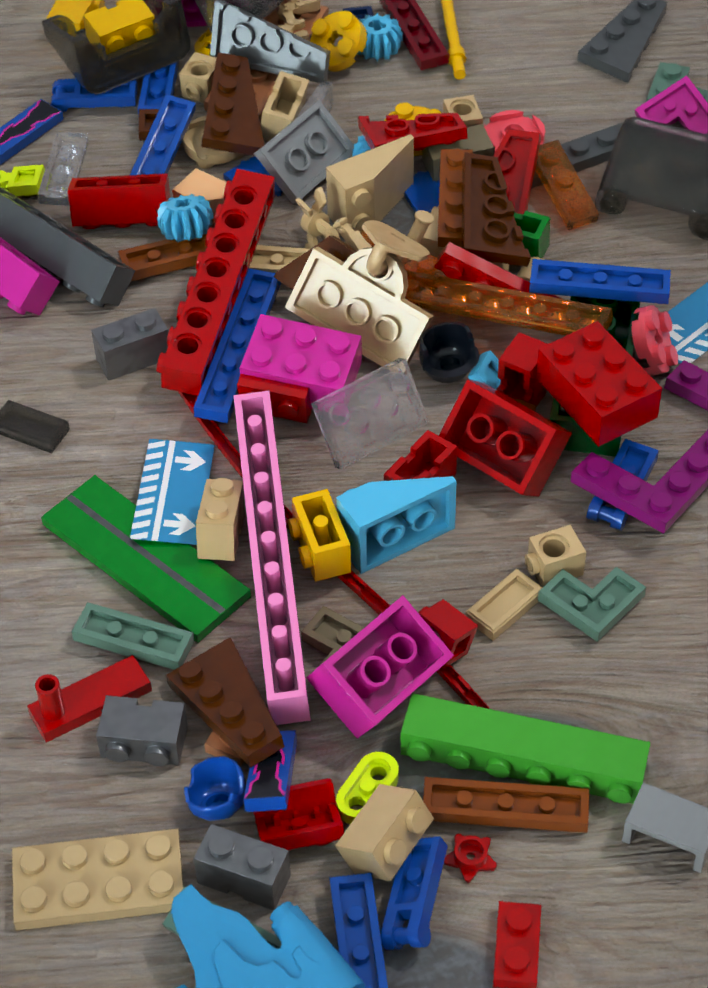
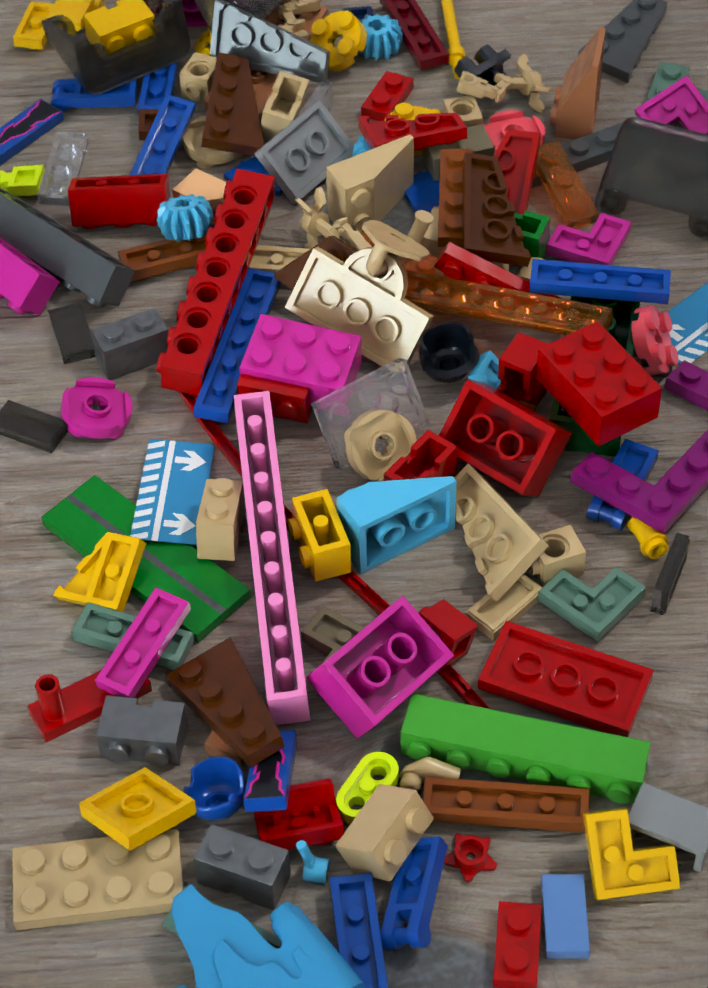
none -> yellow plate [13,1,53,50]
none -> clear smoke tile [48,302,96,364]
none -> yellow wing [53,532,146,612]
none -> dark pink plate [60,377,133,439]
none -> yellow plate [79,767,197,851]
none -> dark pink plate [95,587,191,698]
none -> medium azure hand [296,840,330,884]
none -> tan plate [344,409,417,481]
none -> red plate [361,71,414,121]
none -> tan arm [399,757,461,792]
none -> black hips [454,44,511,96]
none -> tan wing [455,464,549,602]
none -> tan piece [456,53,553,113]
none -> red plate [478,621,654,737]
none -> medium blue tile [541,874,590,959]
none -> dark pink plate [546,213,632,265]
none -> nougat slope [550,27,606,140]
none -> yellow plate [583,808,680,900]
none -> yellow pin [627,516,668,559]
none -> clear smoke tile [650,532,690,615]

